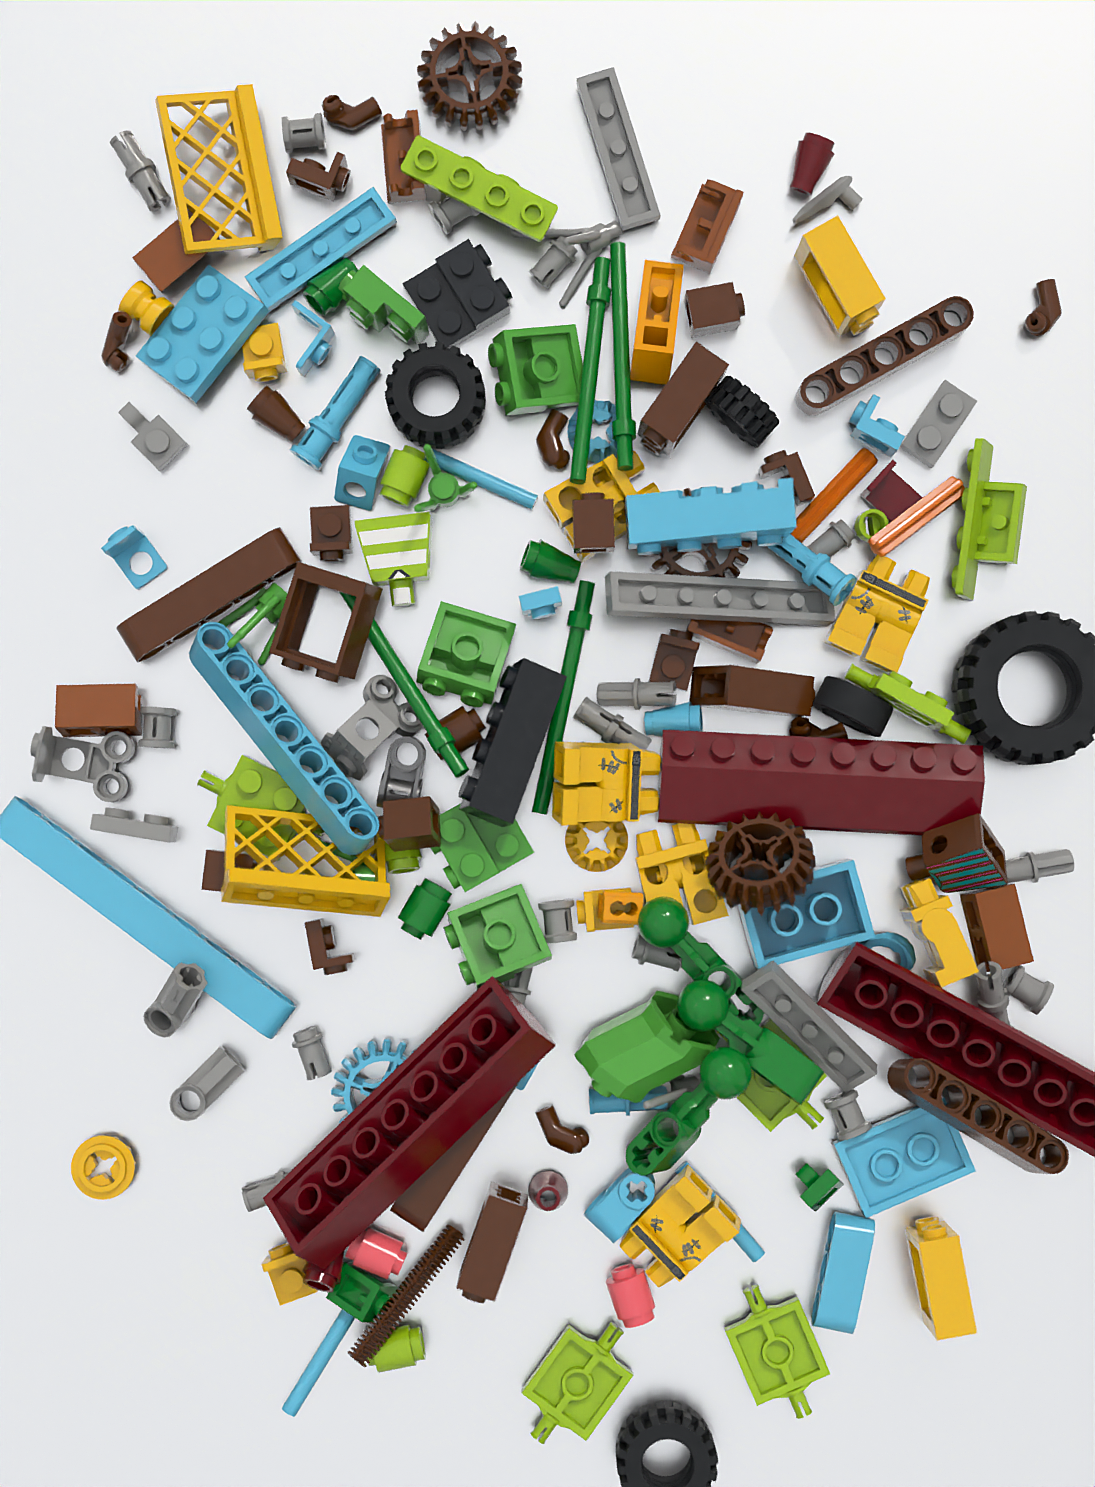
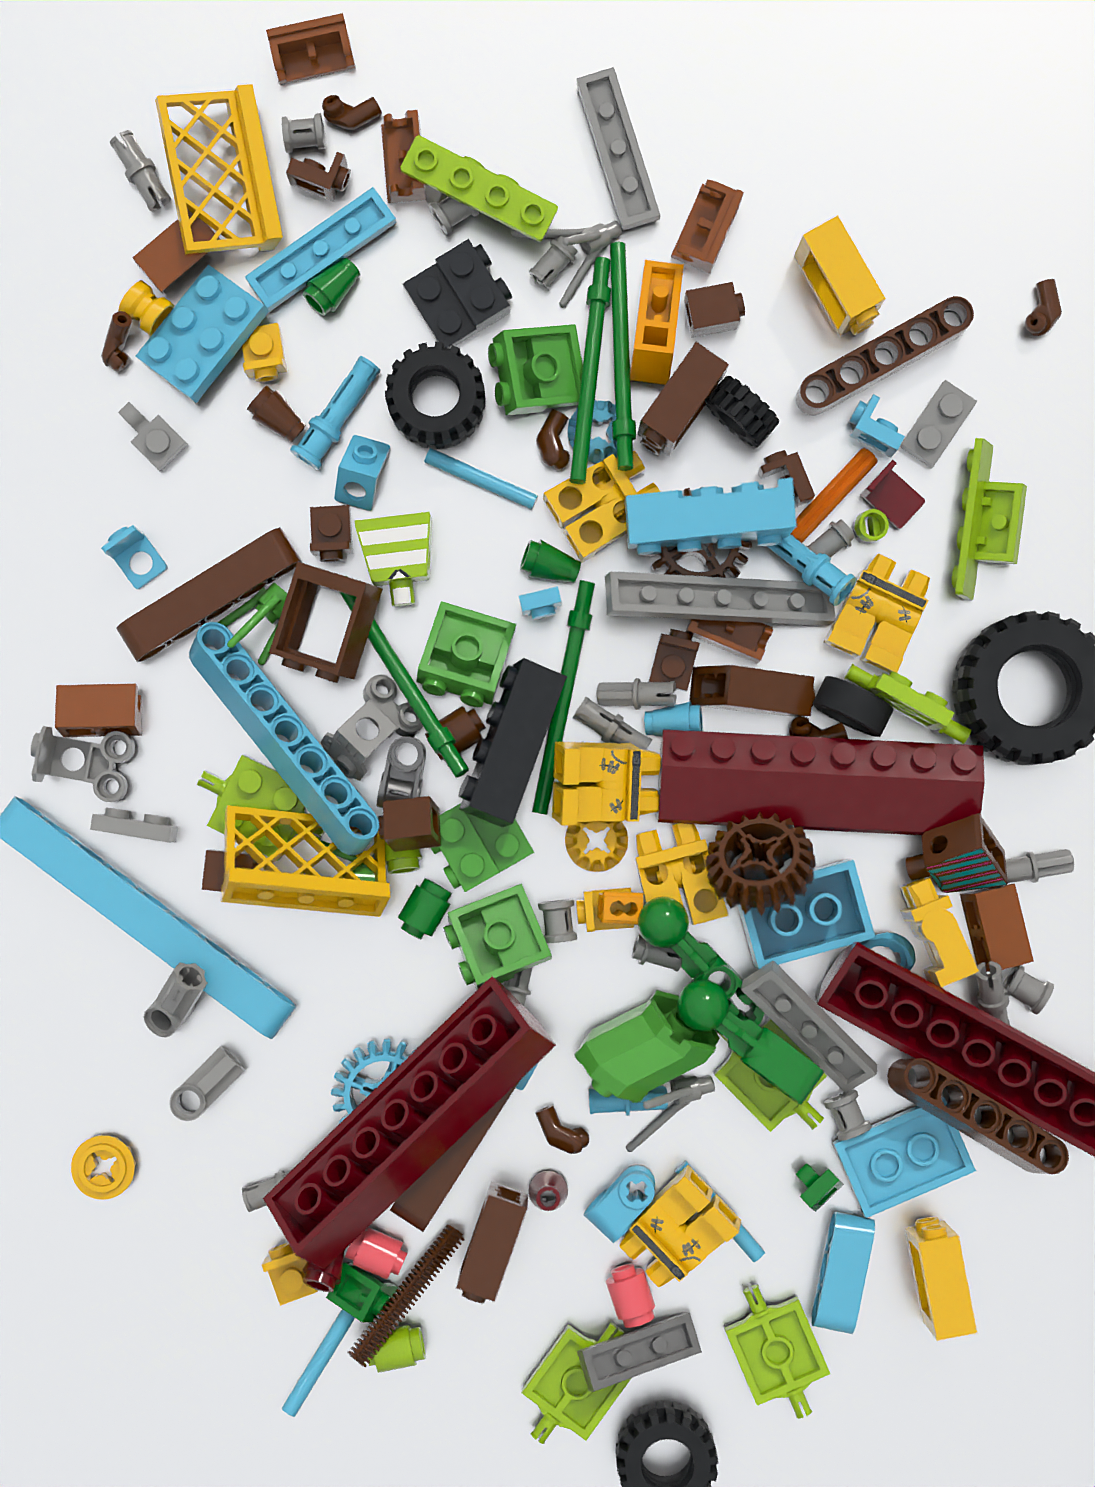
light grey bush [138,707,176,749] -> none
medium azure bracket [291,300,335,376] -> none
light grey pin [292,1027,331,1081] -> none
reddish brown bracket [305,918,355,975] -> none
bright green plate [338,264,429,344] -> none
lime brick [379,445,430,507] -> none
bright green plant [414,444,477,513] -> none
reddish brown gear [417,21,523,132] -> none
reddish brown brick [572,493,615,553] -> none
green beam [626,1047,752,1176] -> none
dark red cone [790,132,835,195] -> none
light grey bar [792,176,863,224] -> none
orange axle [868,476,965,557] -> none
none -> dark orange hinge [266,13,356,85]
none -> flat silver plate [577,1313,702,1391]

